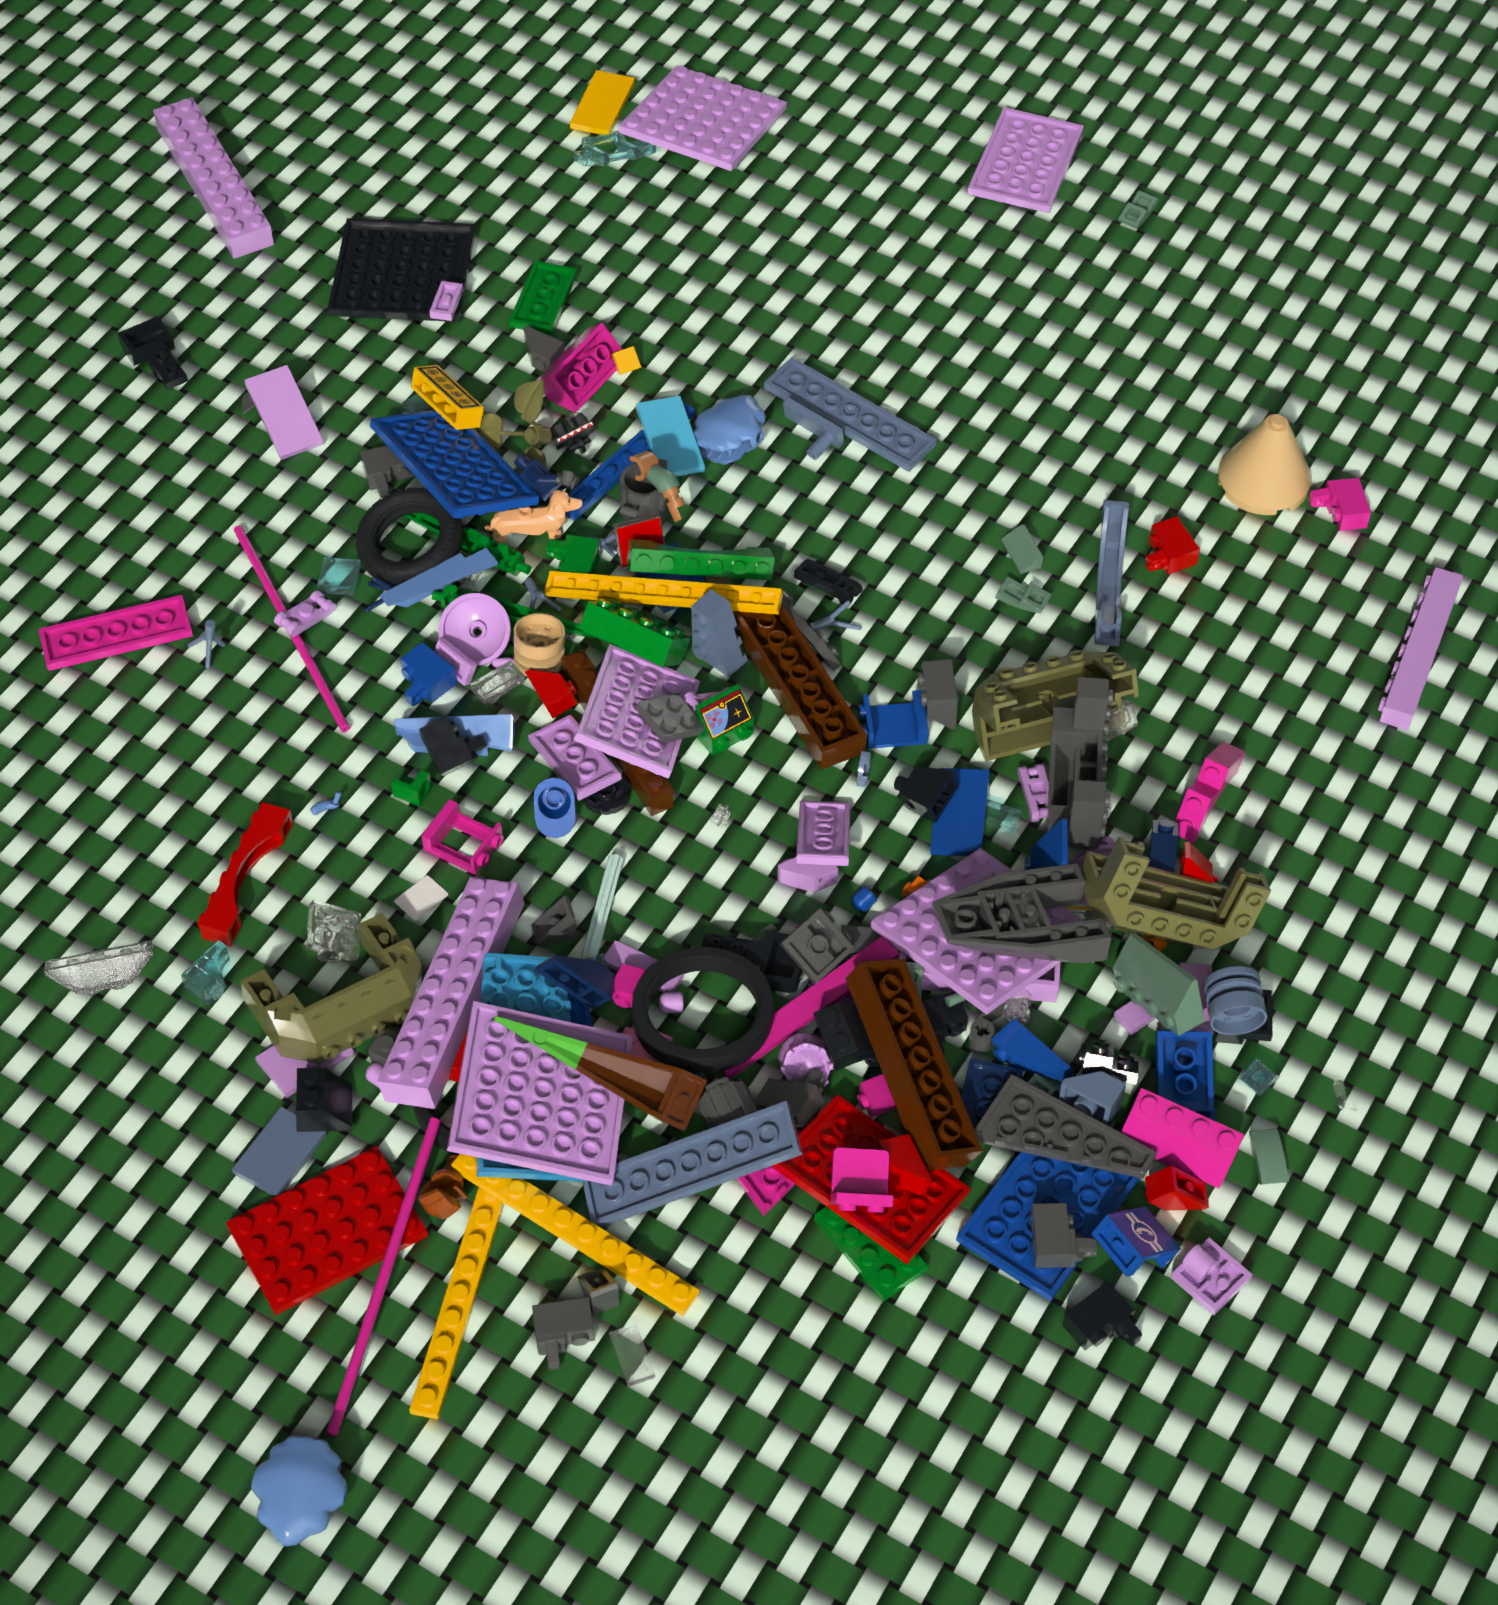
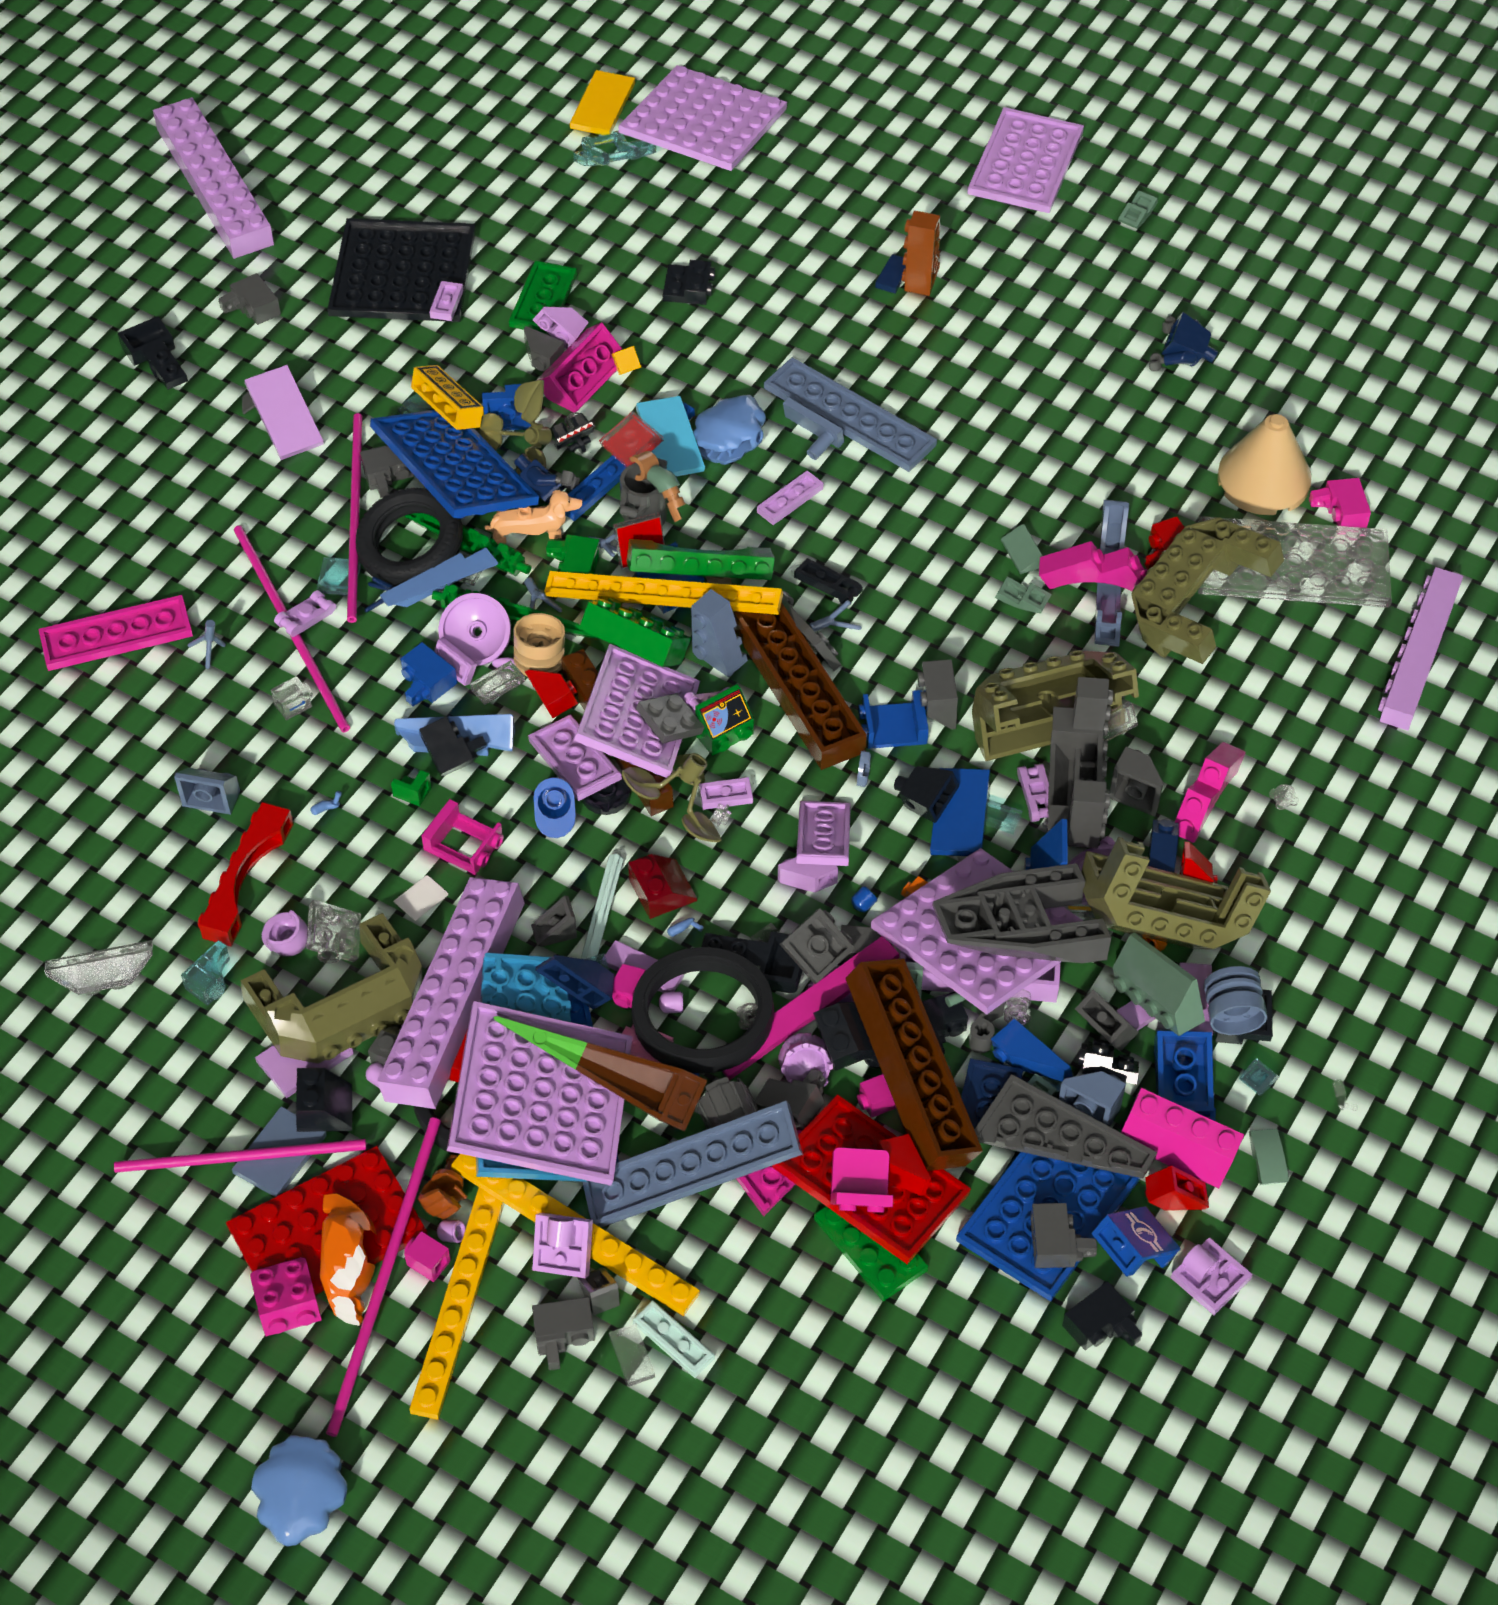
none -> dark pink piece [114,1139,366,1173]
none -> sand blue slope [174,768,240,815]
none -> dark grey hinge [218,273,281,325]
none -> dark pink bracket [250,1258,322,1337]
none -> lavender helmet [262,910,309,957]
none -> clear brick [271,676,312,720]
none -> orange animal [320,1194,377,1326]
none -> dark pink piece [347,413,363,623]
none -> dark pink brick [404,1231,451,1282]
none -> lavender piece [437,1219,466,1243]
none -> blue plate [482,384,531,431]
none -> lavender plate [532,1213,593,1278]
none -> lavender slope [533,307,589,349]
none -> clear tile [599,411,664,467]
none -> olive plant [621,753,721,842]
none -> dark red slope [628,854,697,919]
none -> light aqua tile [633,1300,715,1378]
none -> black plate [663,260,715,305]
none -> medium blue piece [667,918,704,937]
none -> lavender plate [699,777,753,810]
none -> clear plate [736,1003,758,1030]
none -> lavender plate [757,471,824,525]
none -> dark blue tile [875,254,906,294]
none -> dark orange wedge [902,210,940,296]
none -> dark pink arch [1039,541,1148,591]
none -> dark grey brick [1075,990,1139,1051]
none -> dark grey slope [1110,747,1163,817]
none -> olive wedge [1131,517,1284,664]
none -> dark blue torso [1149,312,1218,371]
none -> clear plate [1198,516,1392,608]
none -> clear plate [1269,784,1299,810]

